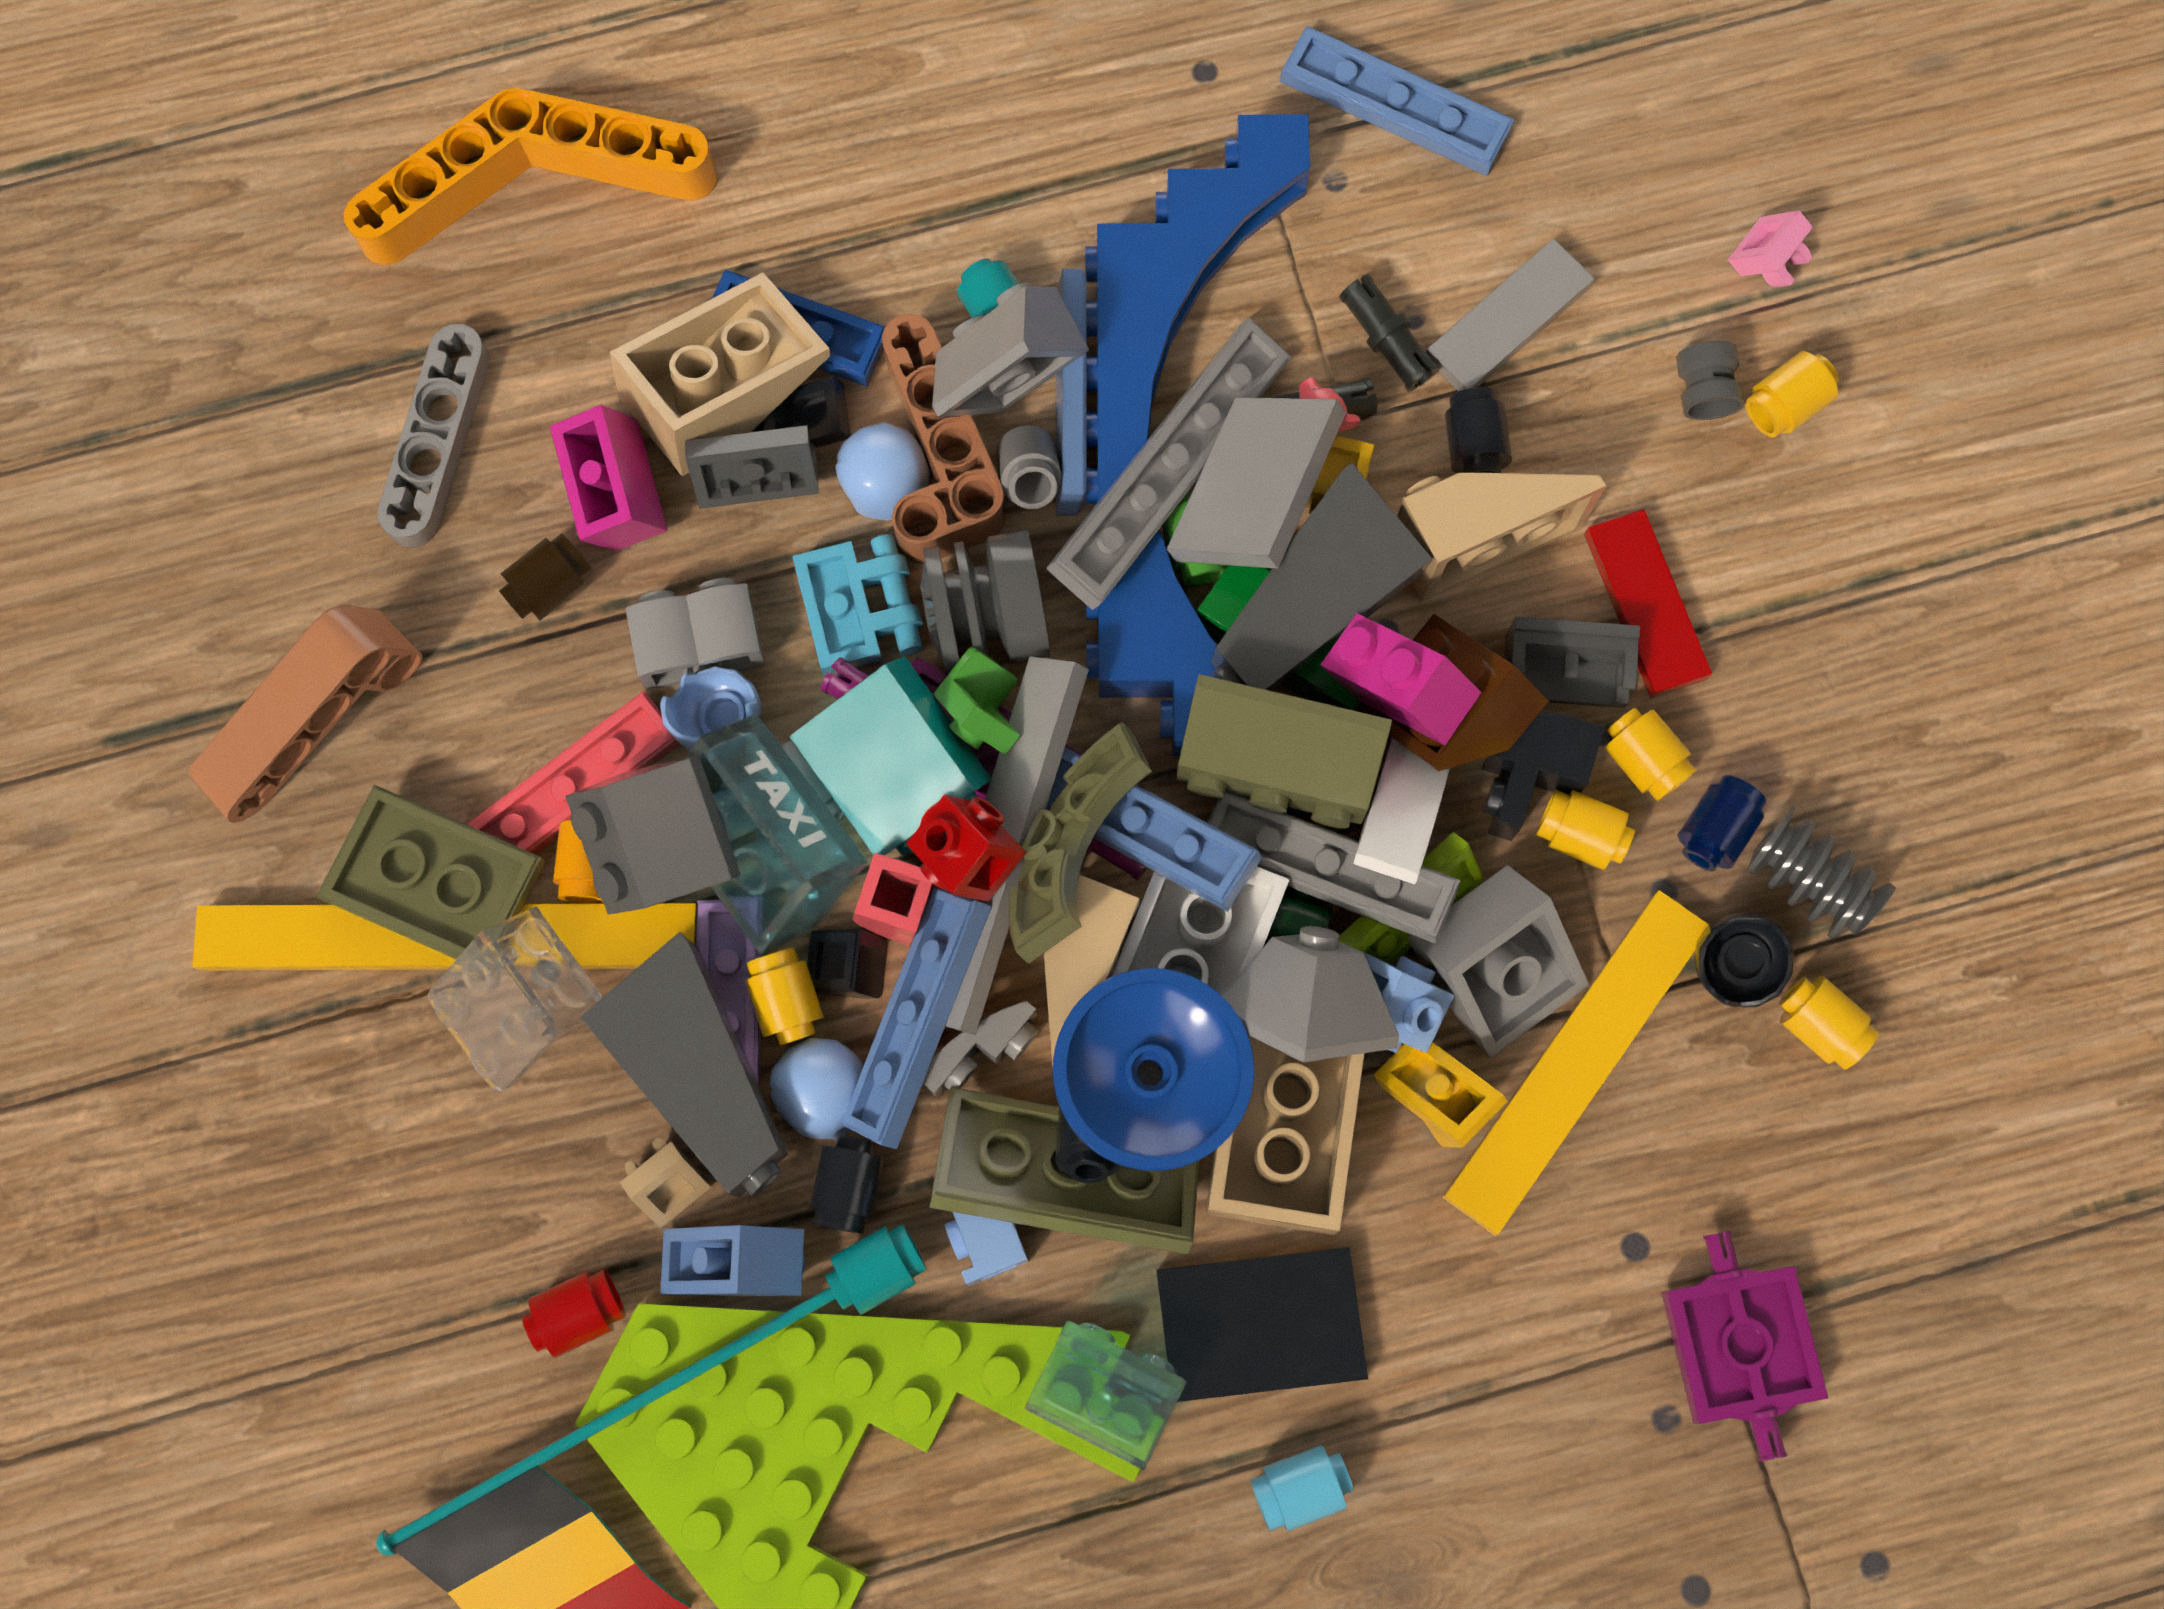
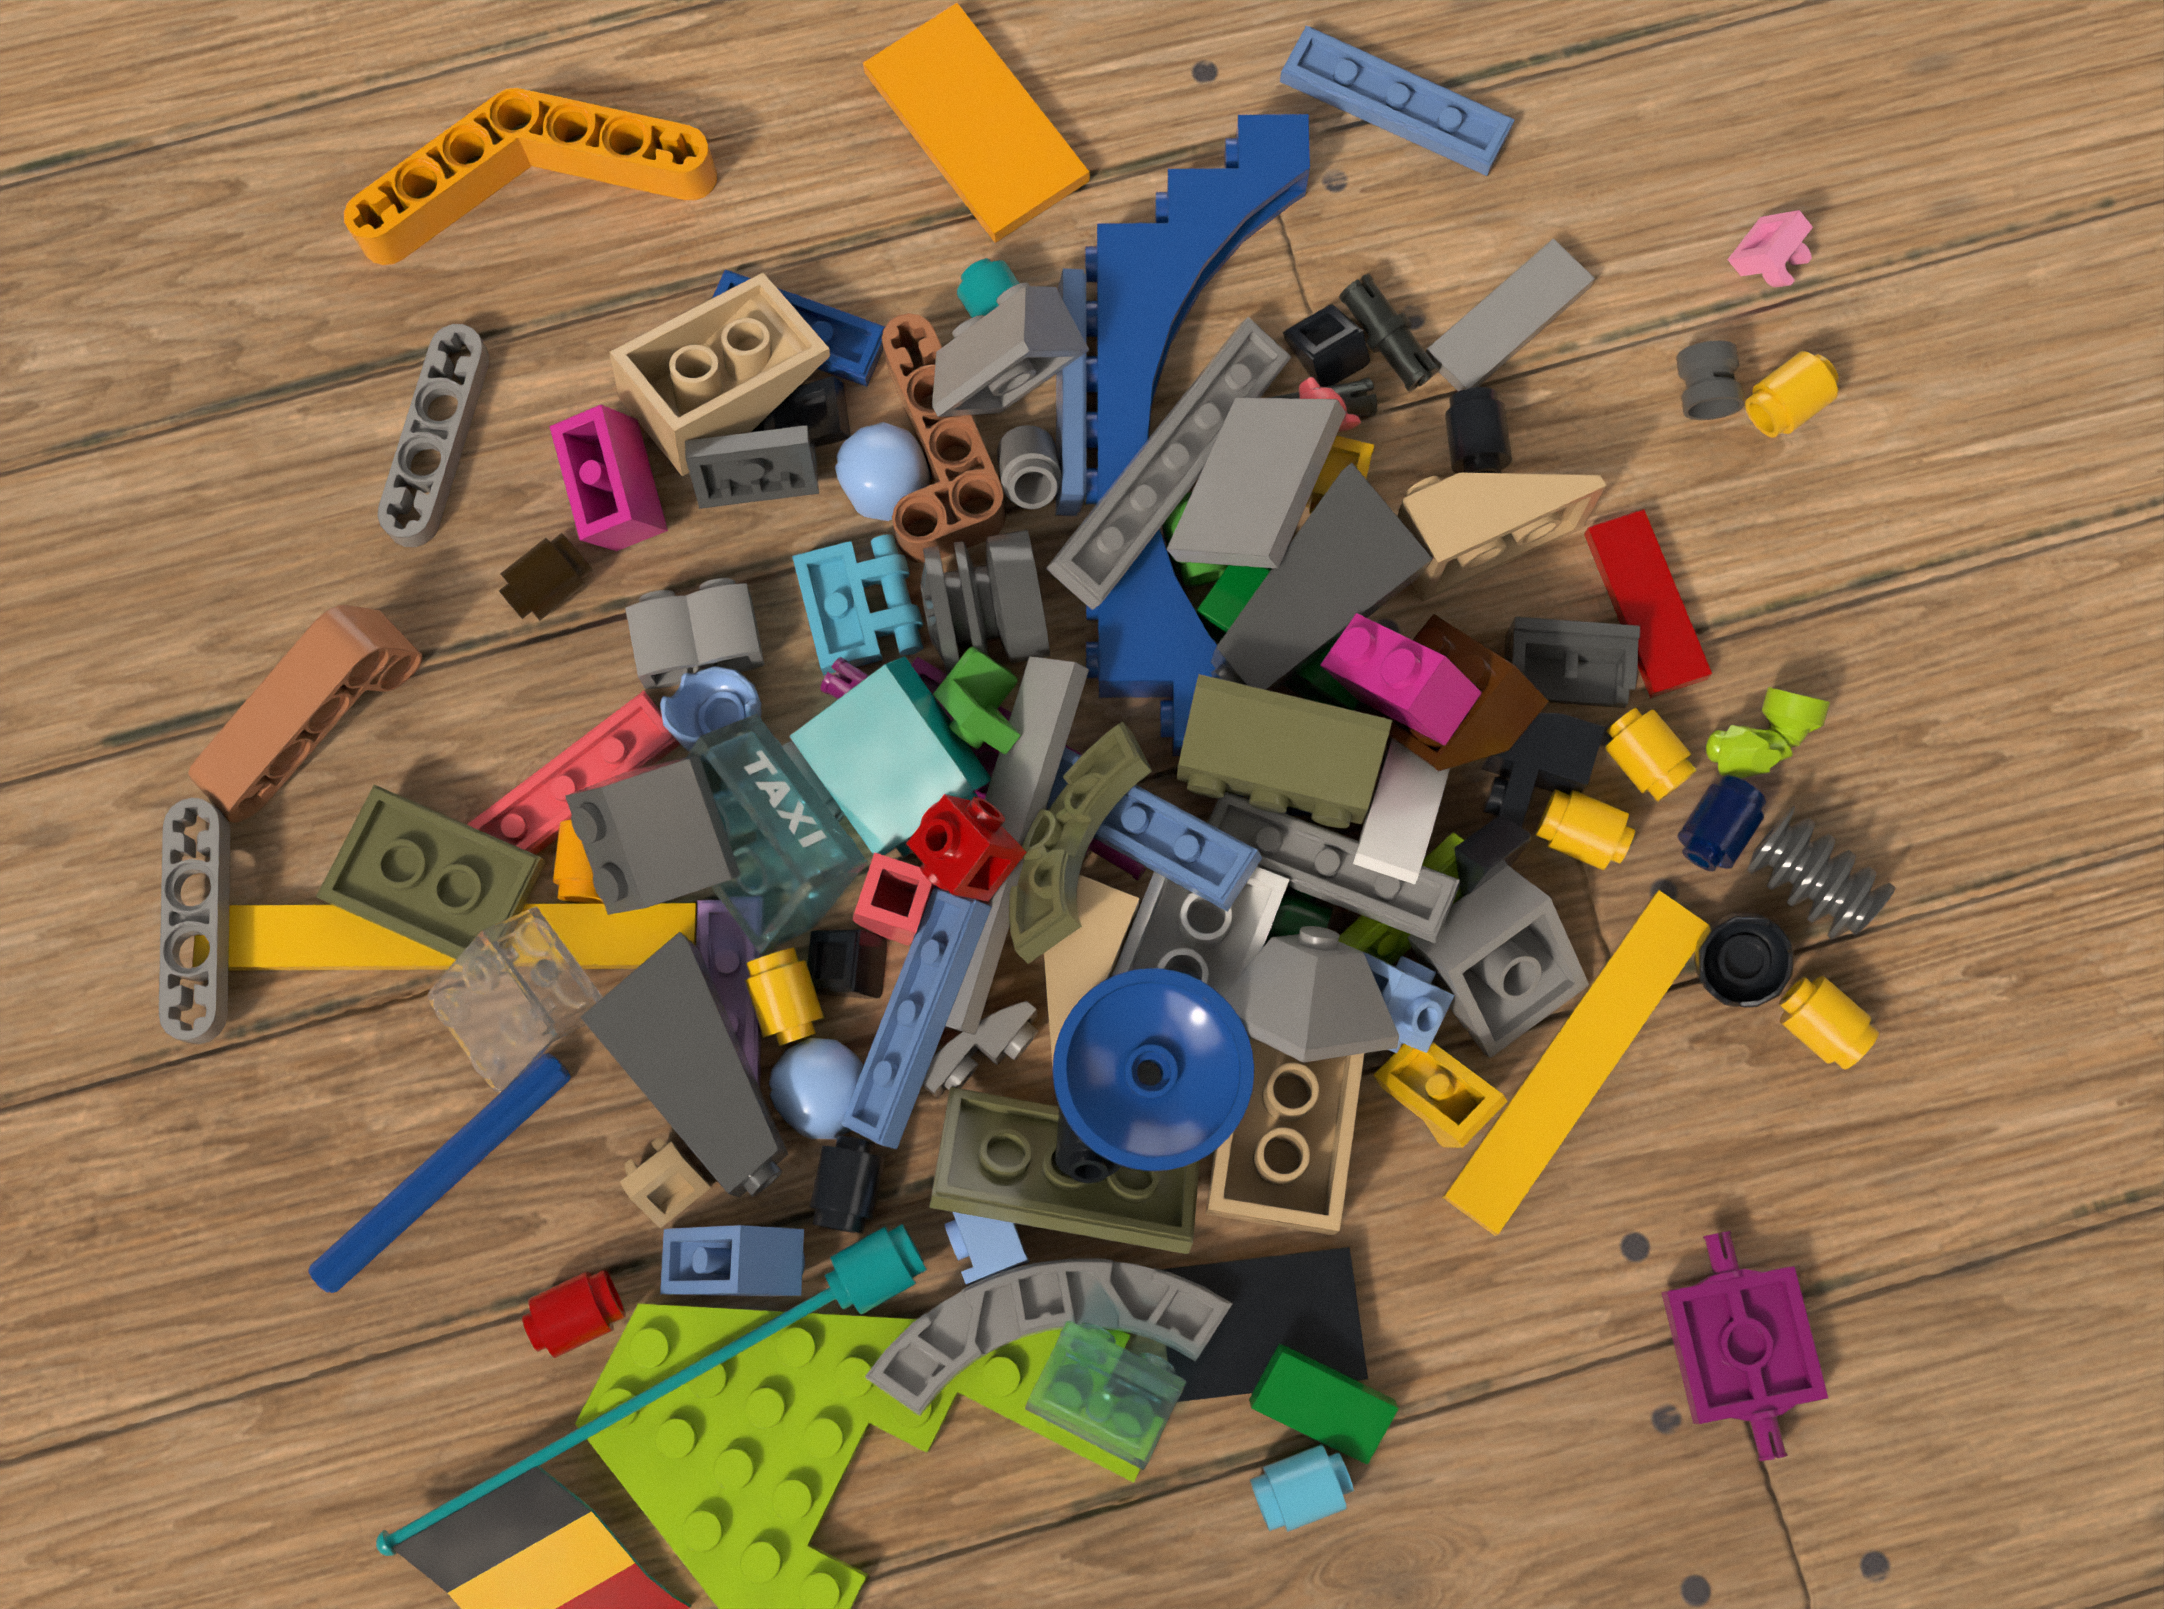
none -> light grey beam [159,798,230,1044]
none -> blue axle [308,1053,571,1293]
none -> light orange tile [863,3,1090,243]
none -> light grey tile [865,1259,1233,1417]
none -> green tile [1249,1343,1399,1465]
none -> black slope [1283,304,1370,387]
none -> black slope [1454,815,1532,896]
none -> lime arm [1706,687,1830,779]

